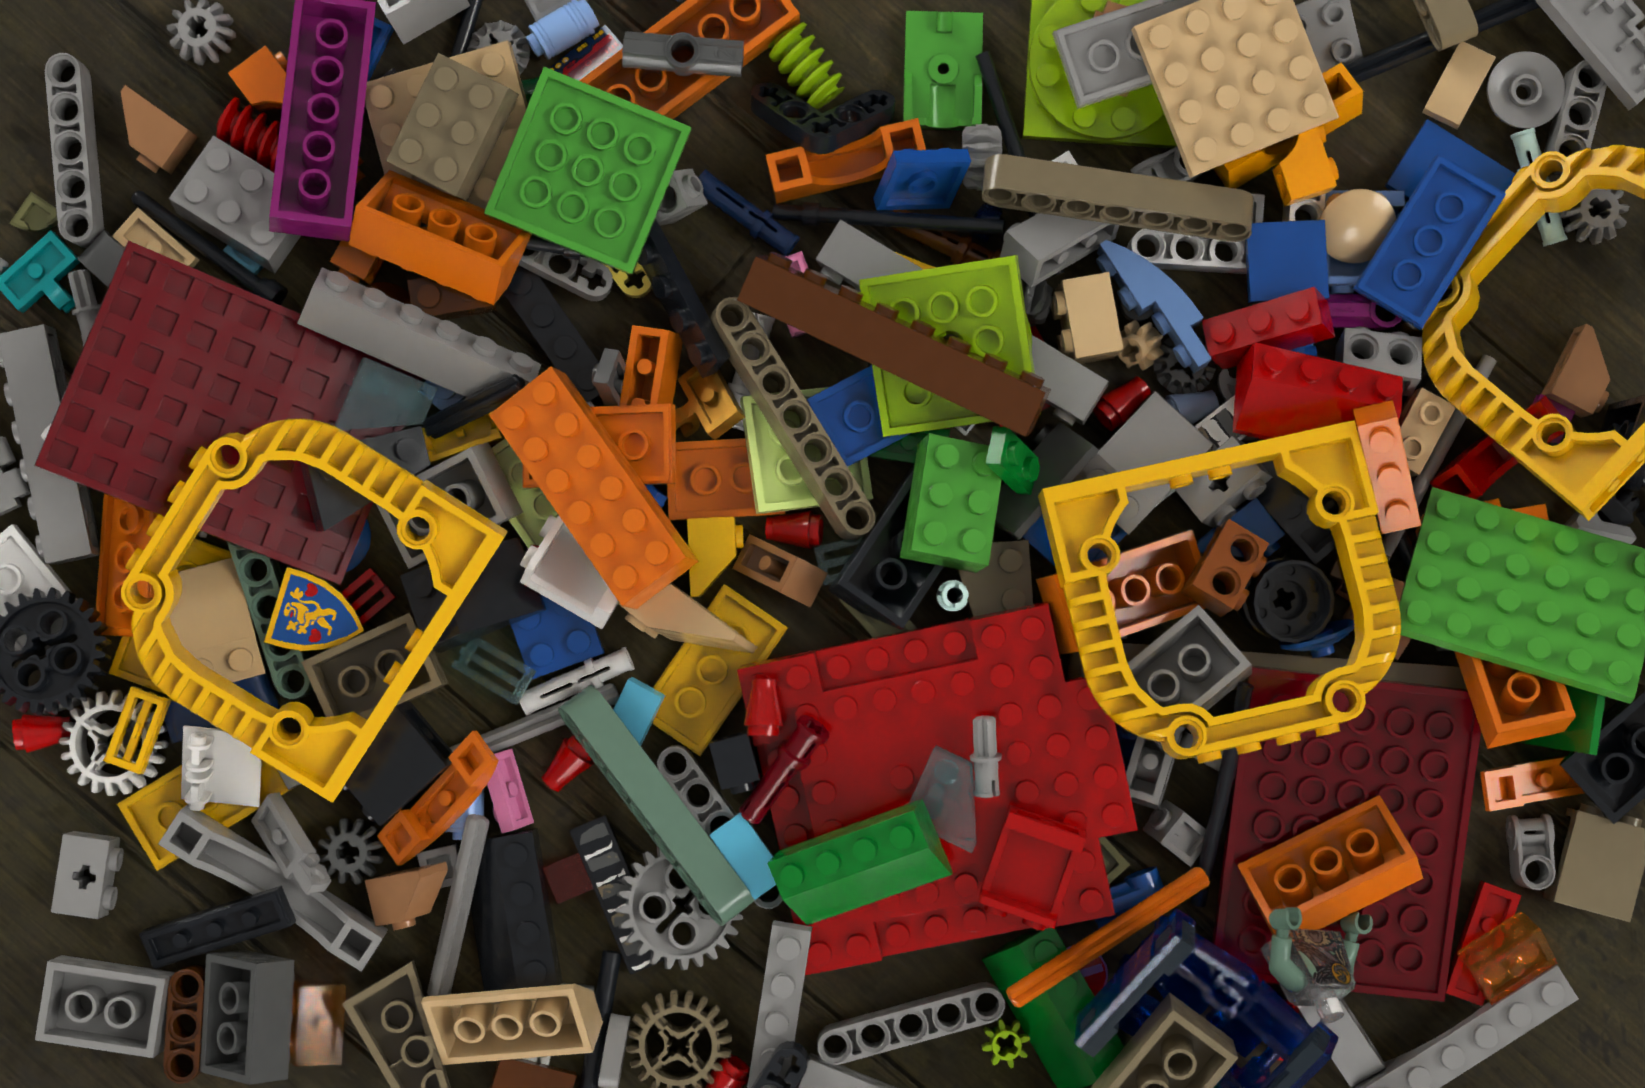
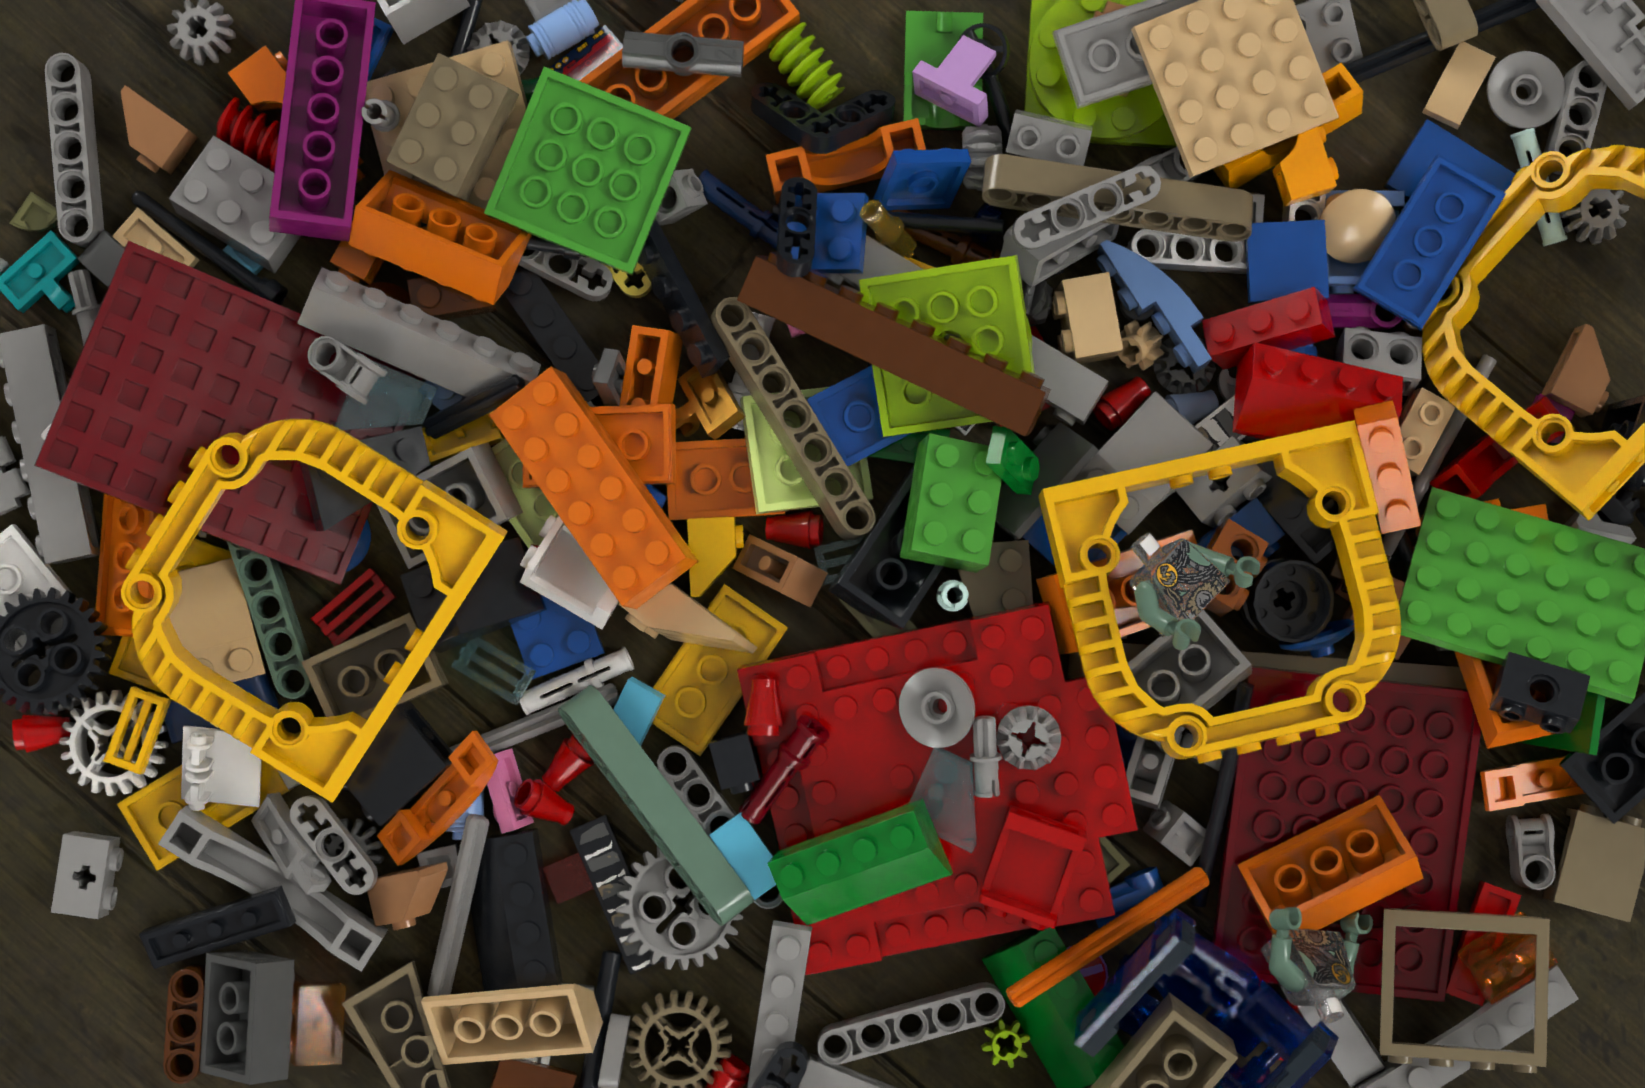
light grey brick [35,955,176,1058] -> none
shield [264,567,364,651] -> none
none -> light grey beam [290,795,378,895]
none -> light grey piece [308,336,388,405]
none -> light grey pin [362,99,400,132]
none -> red cone [514,779,574,826]
none -> black beam [776,177,817,277]
none -> blue plate [787,193,869,274]
none -> clear yellow axle [860,200,917,258]
none -> light grey dish [899,667,975,748]
none -> lavender piece [912,23,1010,127]
none -> light grey gear [997,706,1061,770]
none -> light grey brick [1006,109,1093,166]
none -> light grey beam [1012,165,1161,250]
none -> torso [1130,532,1260,650]
none -> dark tan window [1380,908,1550,1073]
none -> black brick [1489,652,1590,734]

